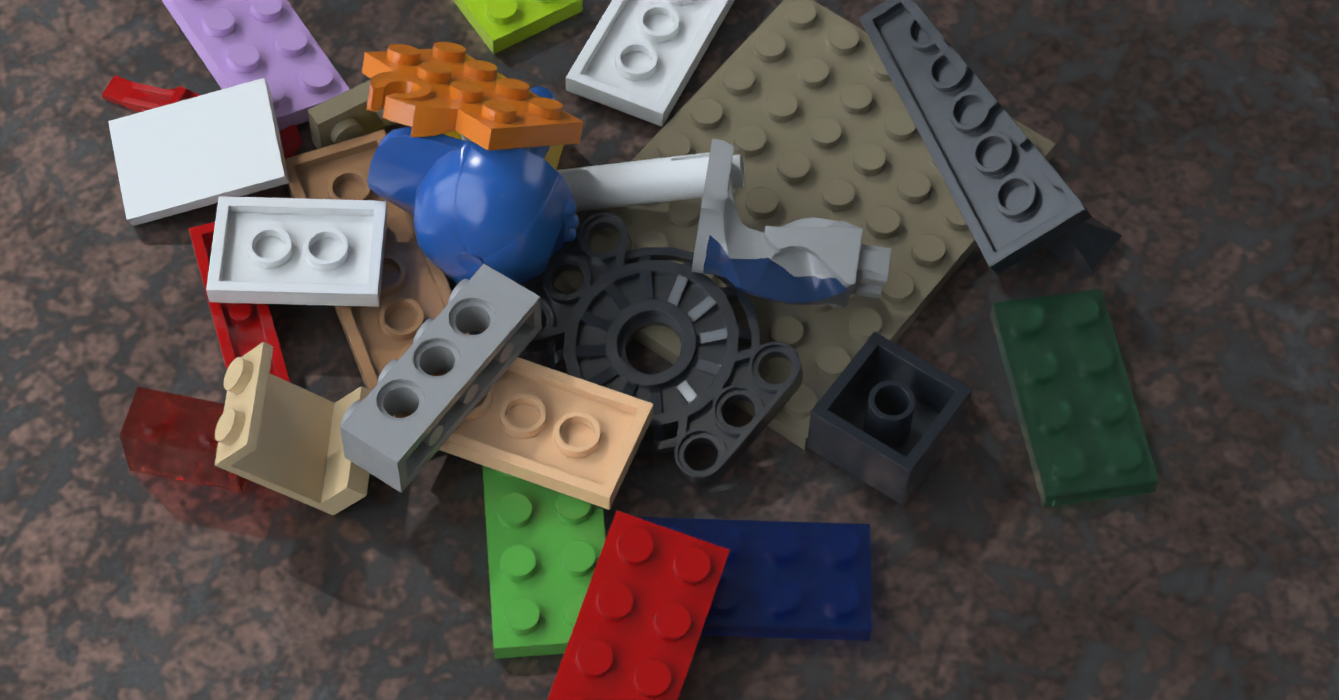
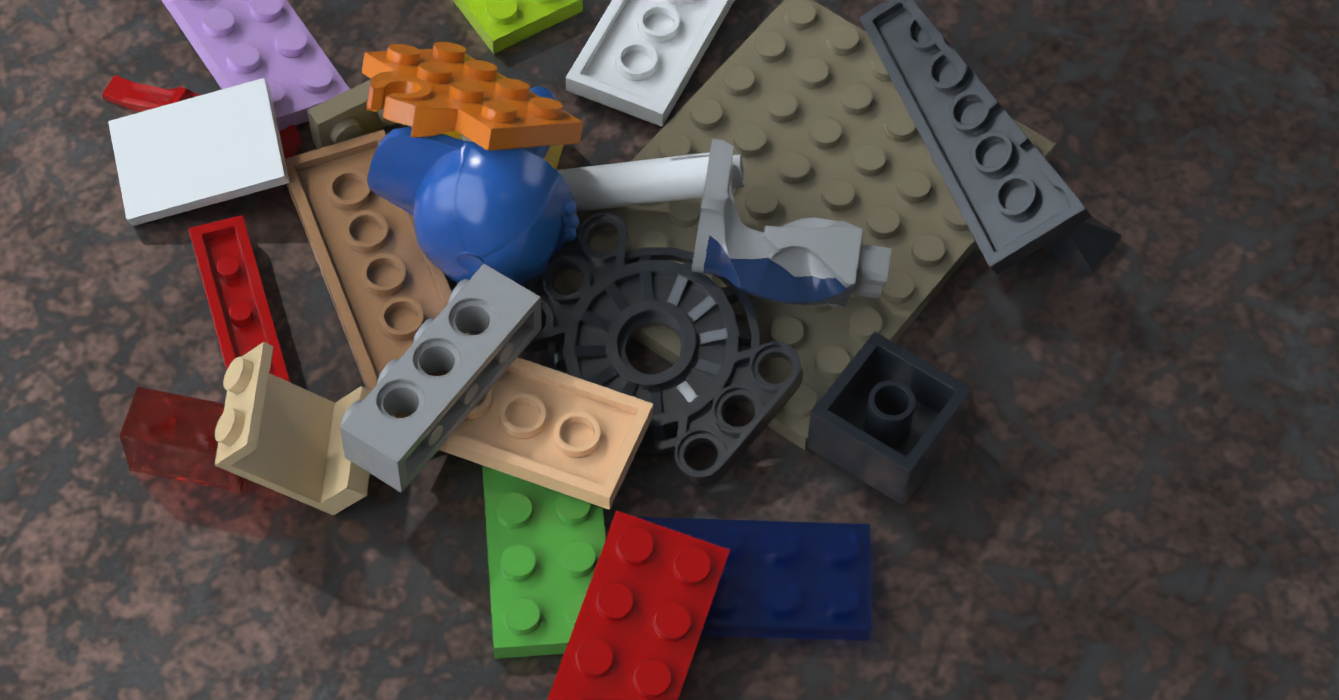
white plate [206,196,388,307] -> none
clear green plate [990,288,1159,508] -> none

